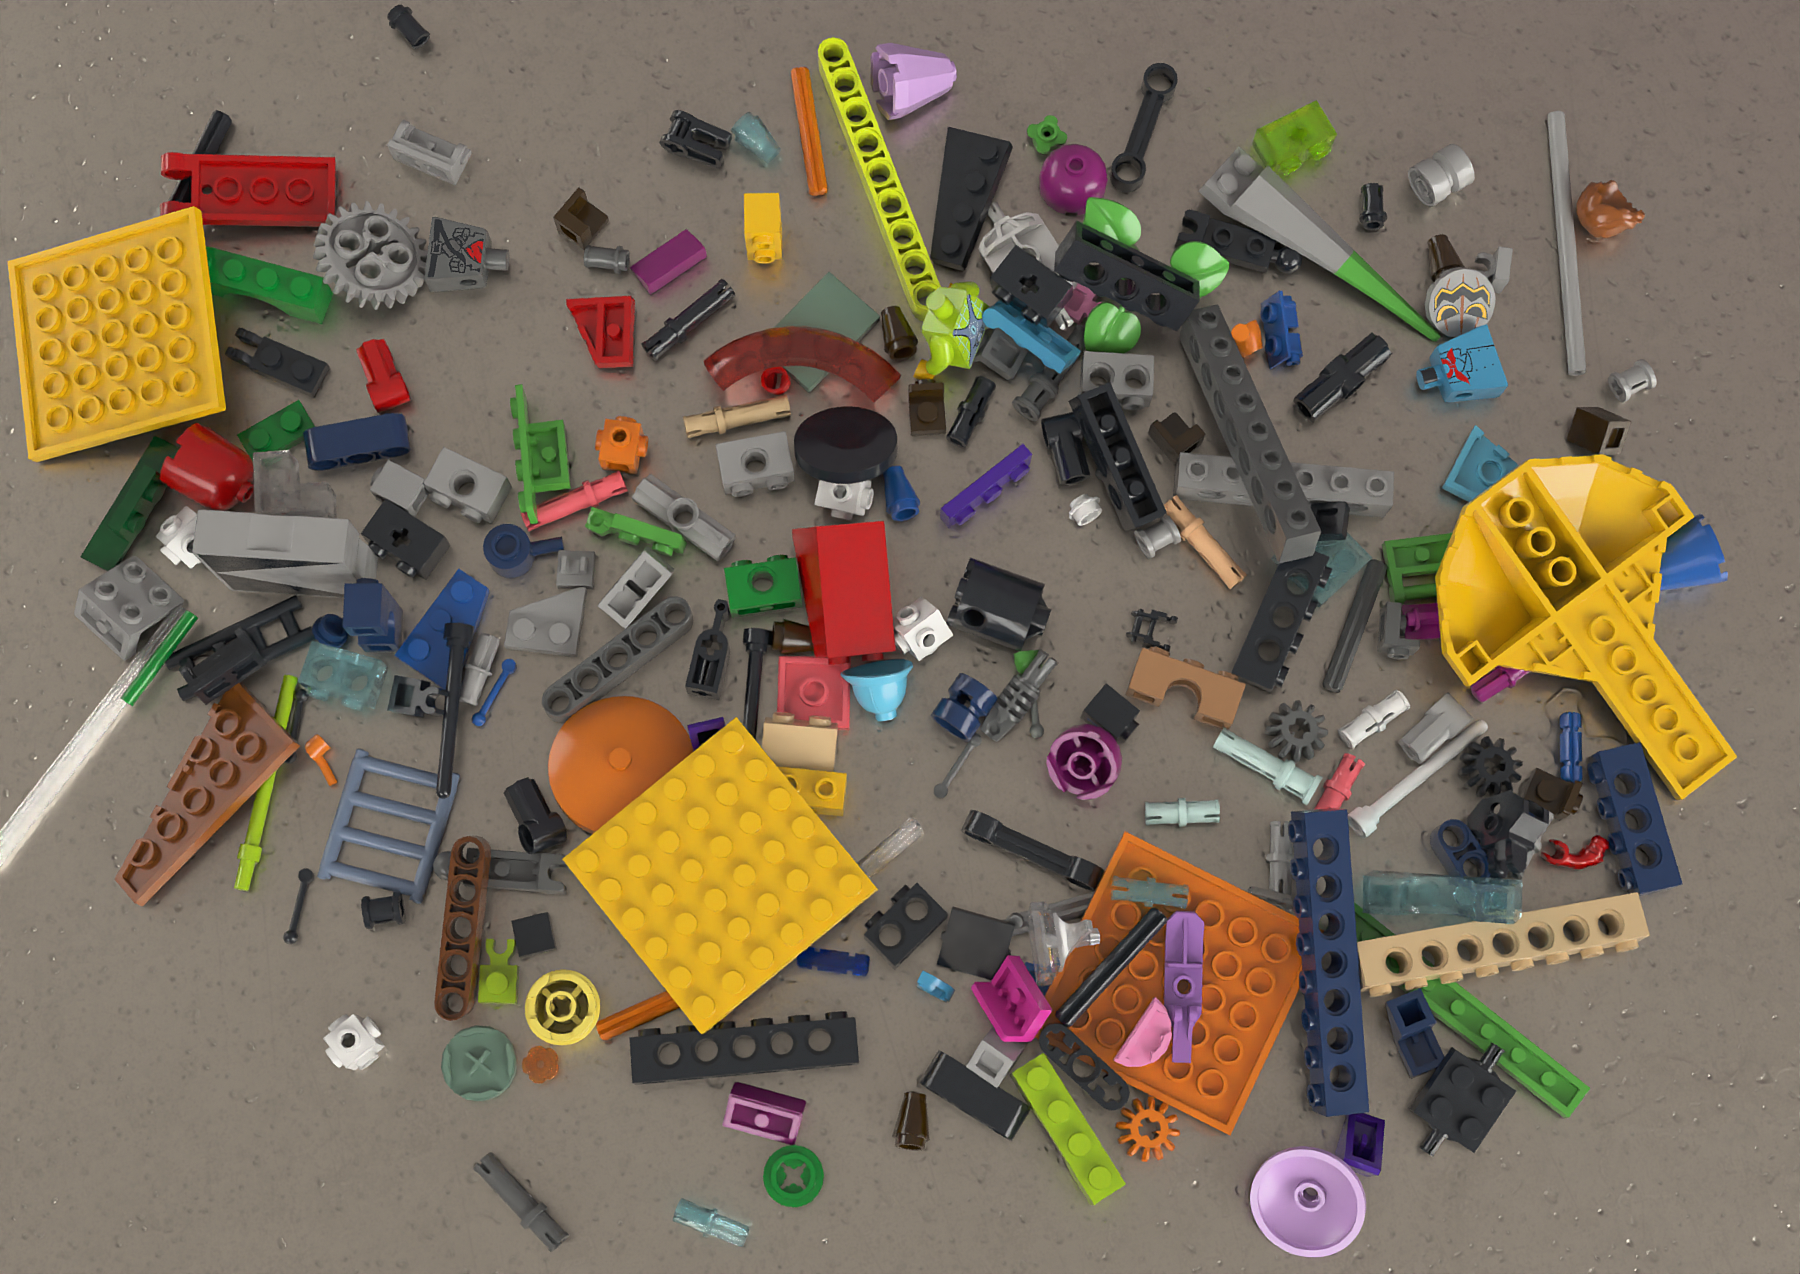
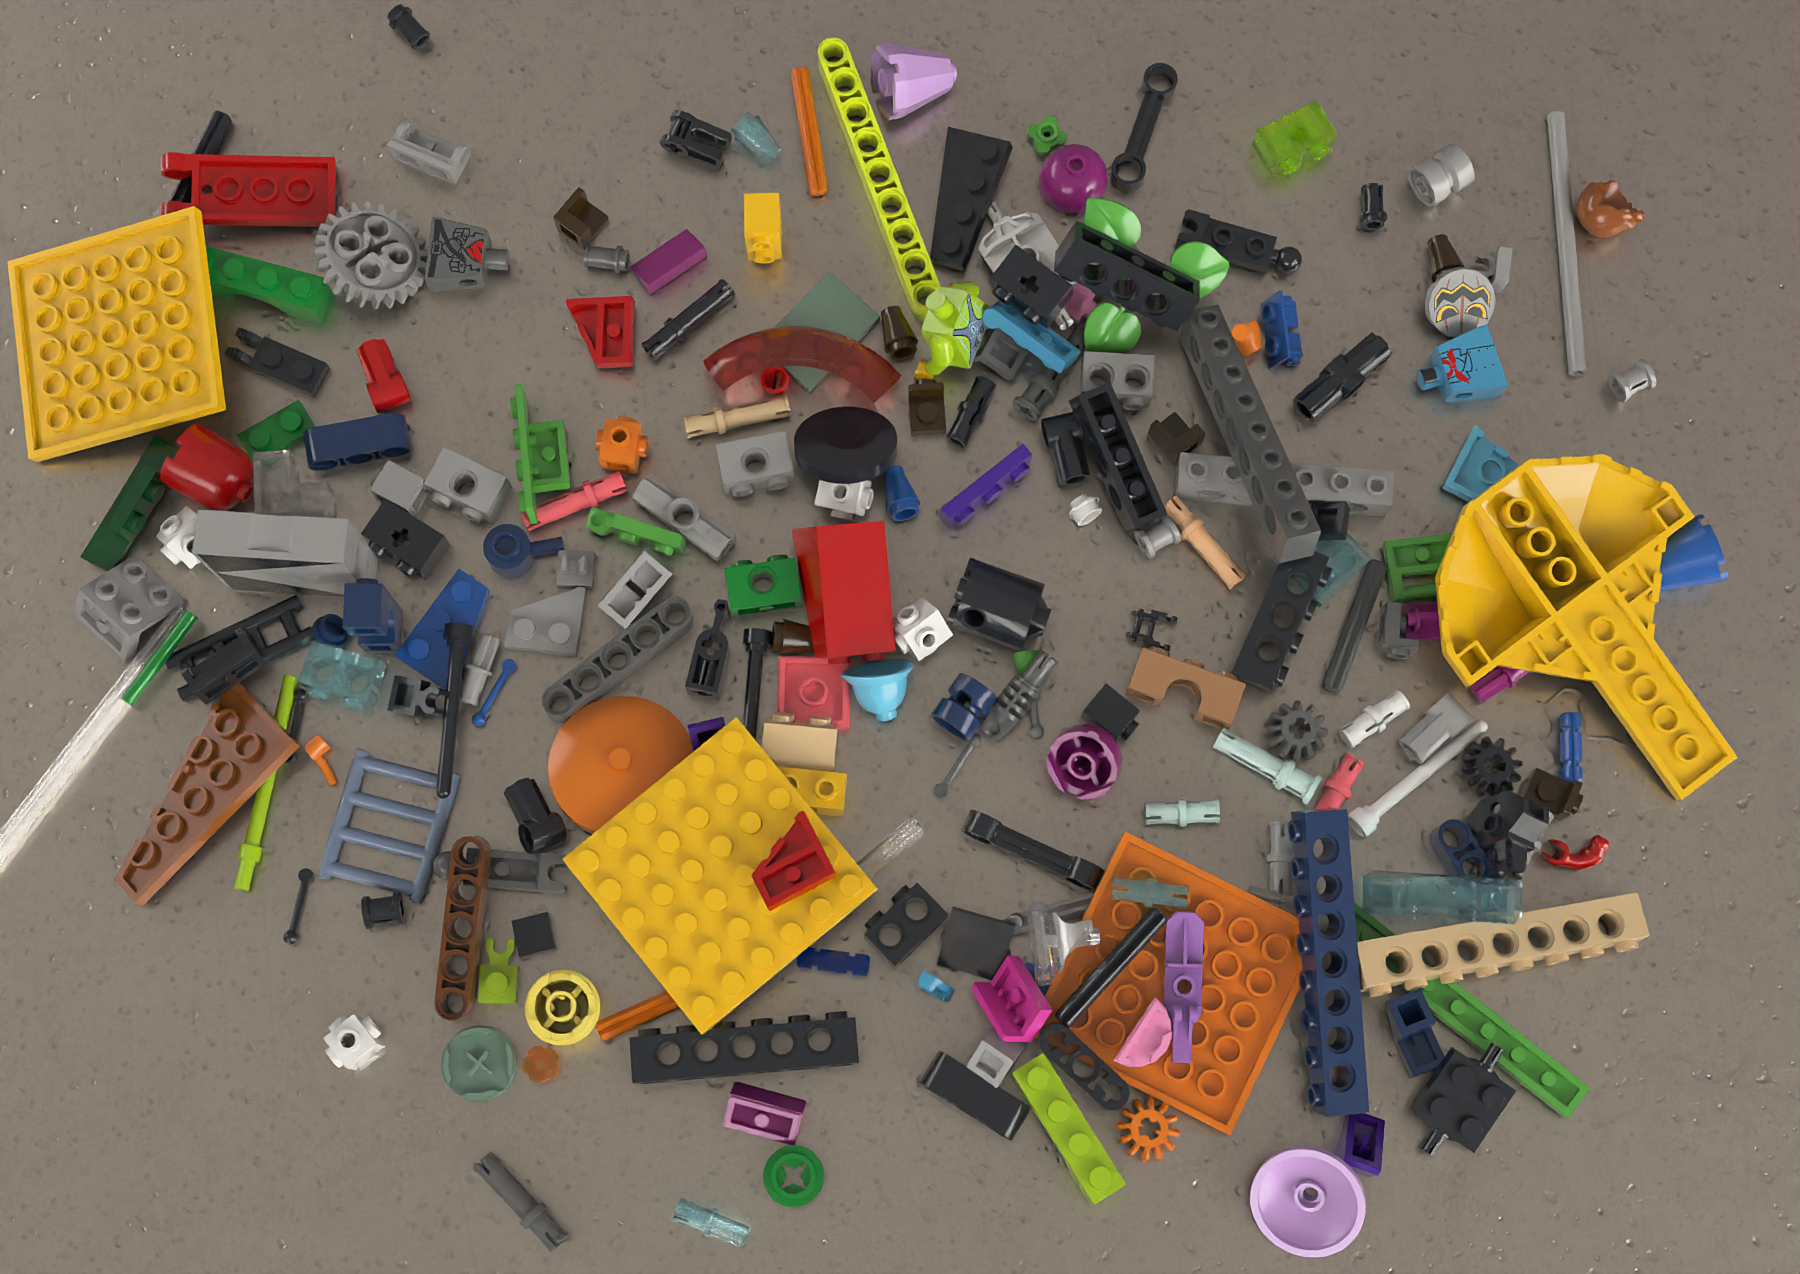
dark brown cone [892,1092,930,1151] -> none
light grey plate [1198,147,1441,342] -> none
dark brown panel [1567,407,1631,455] -> none
dark blue brick [1587,742,1683,896] -> none
none -> red wing [751,810,837,911]

